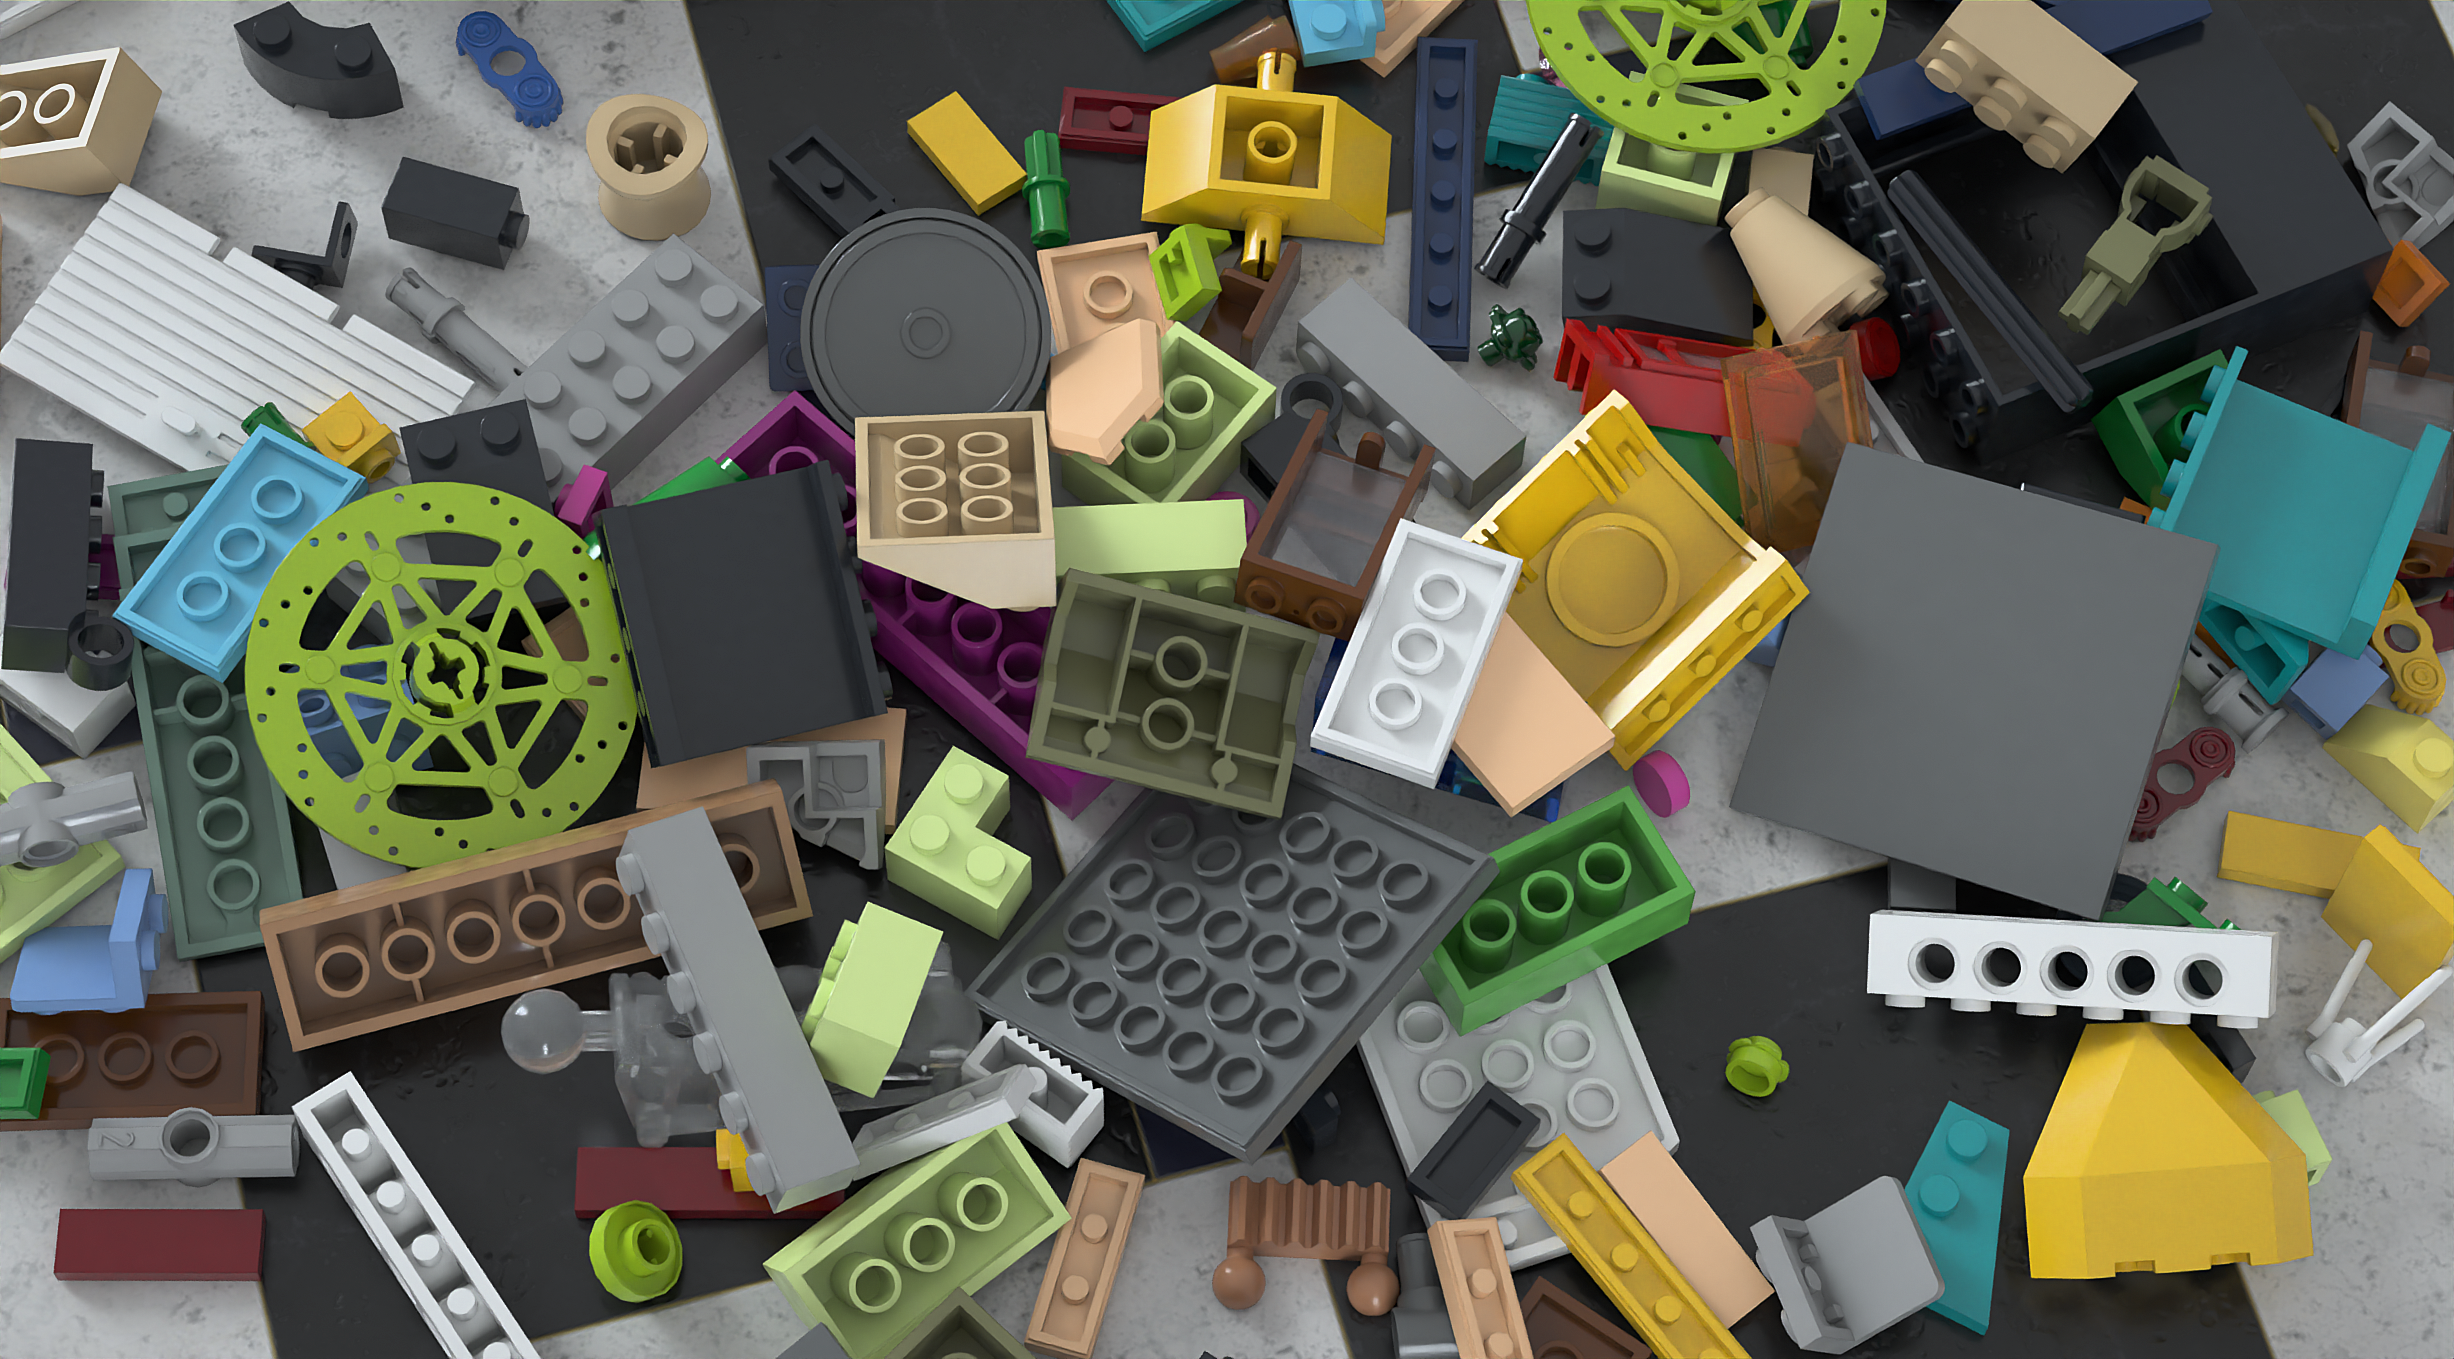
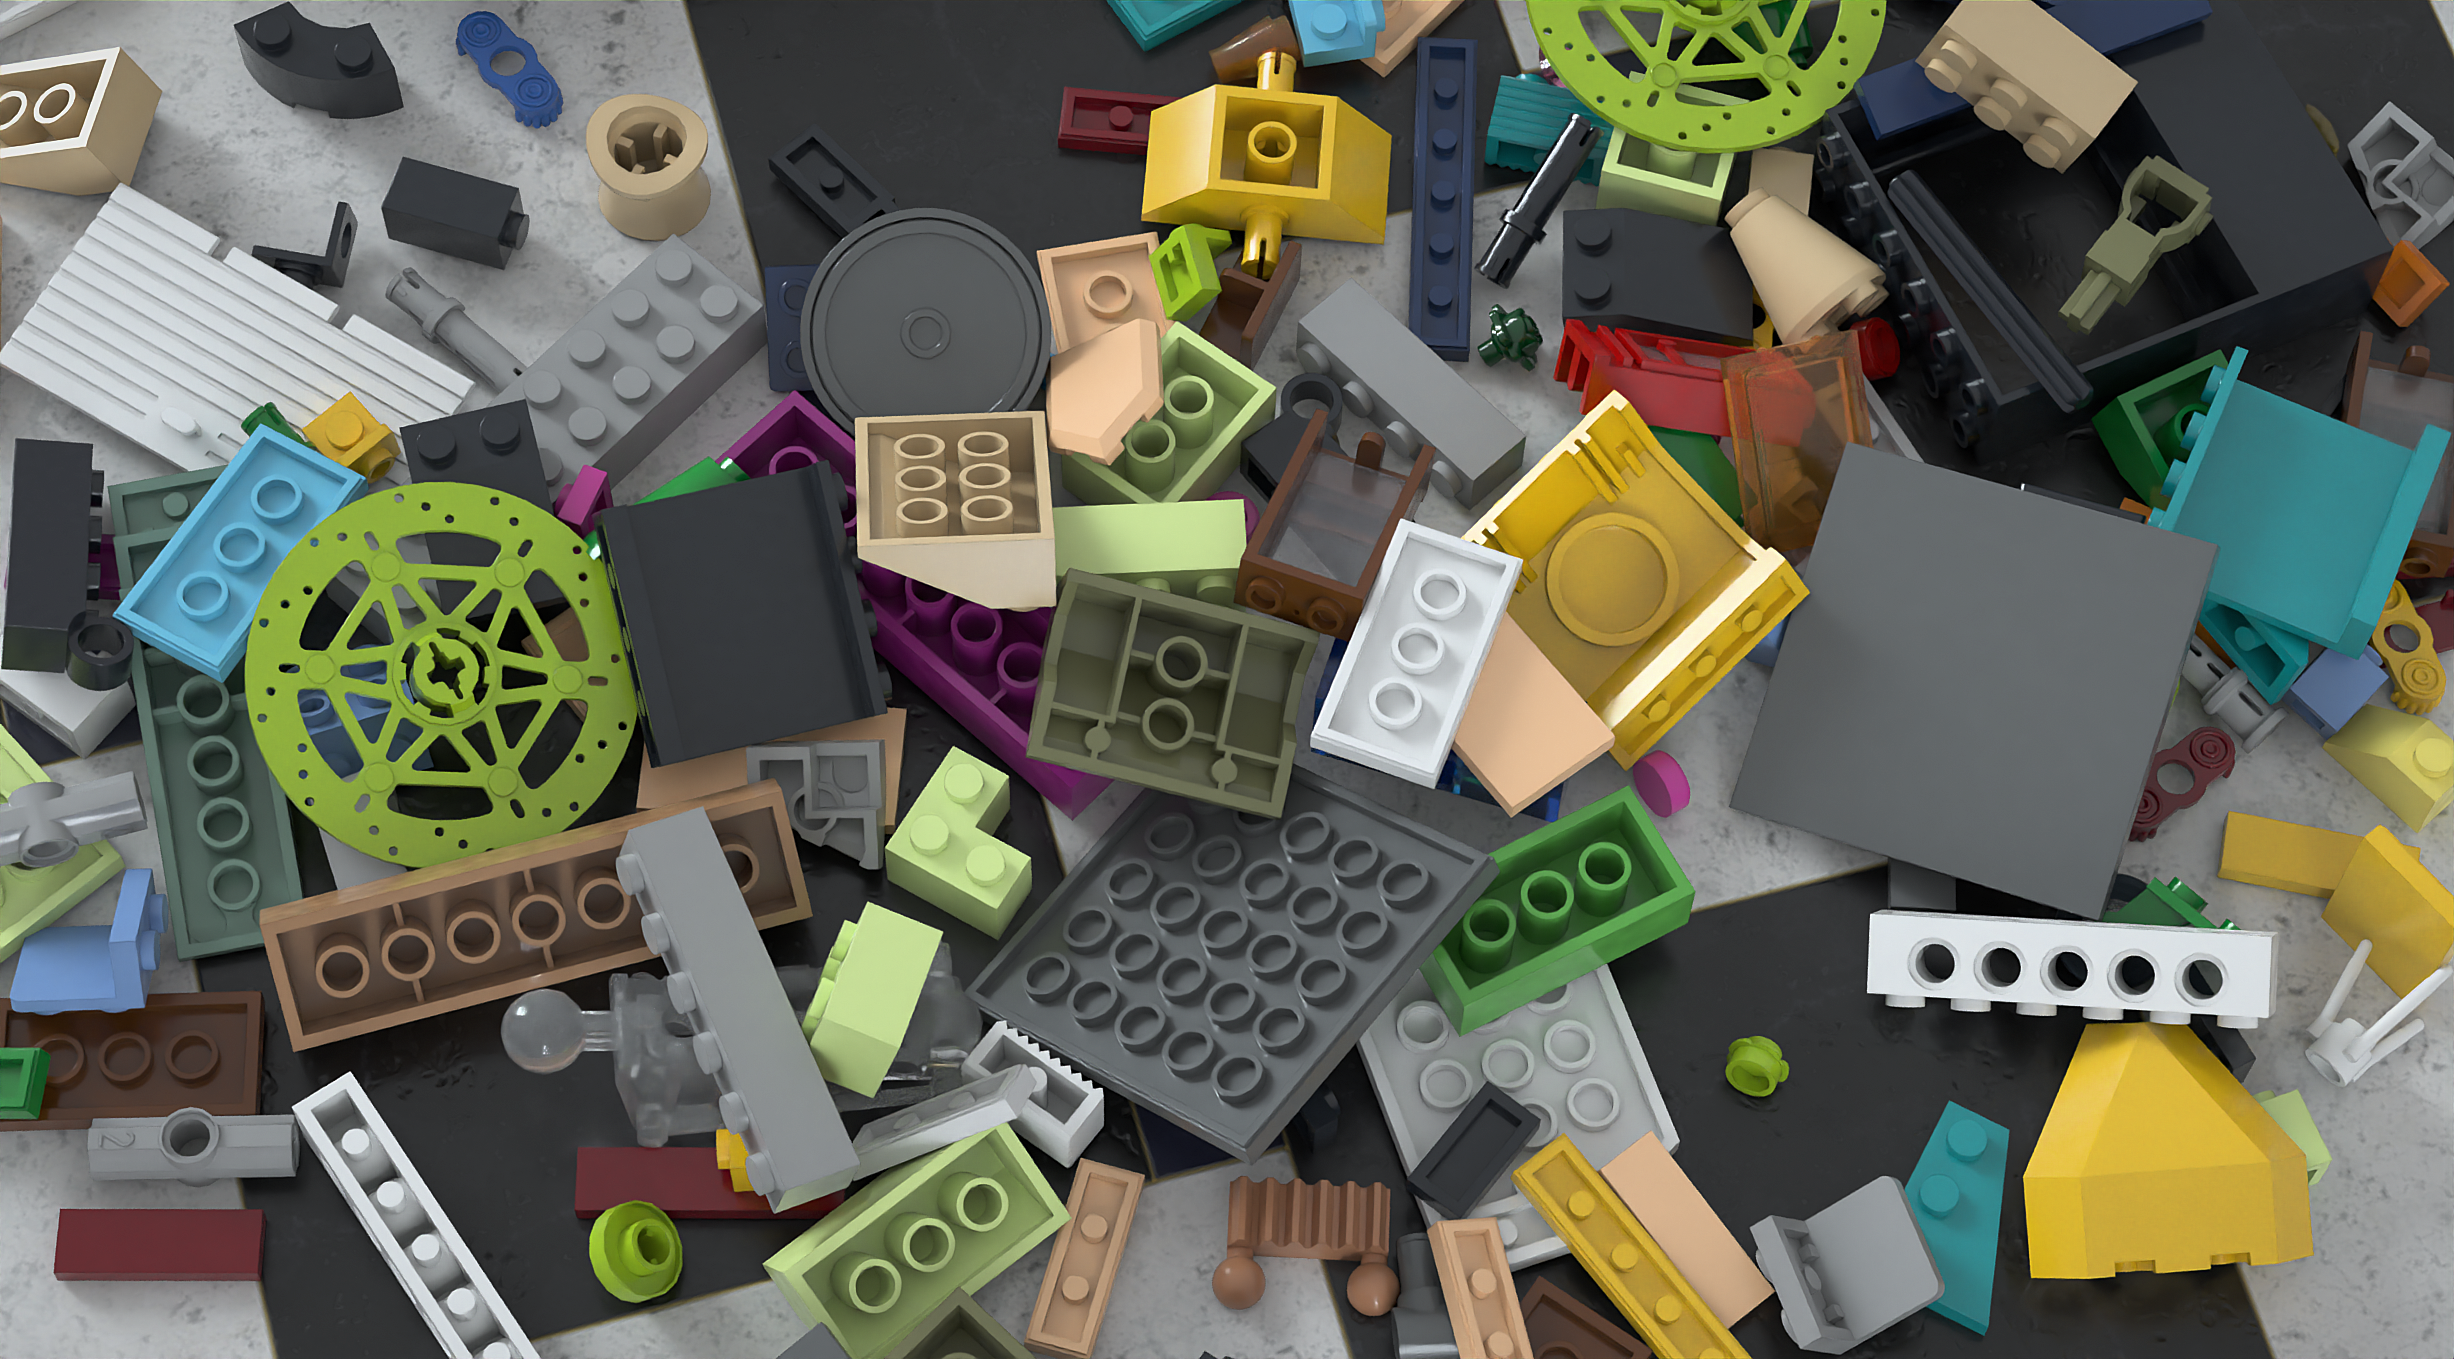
yellow tile [907,91,1027,216] -> none
green axle [1022,130,1070,249] -> none

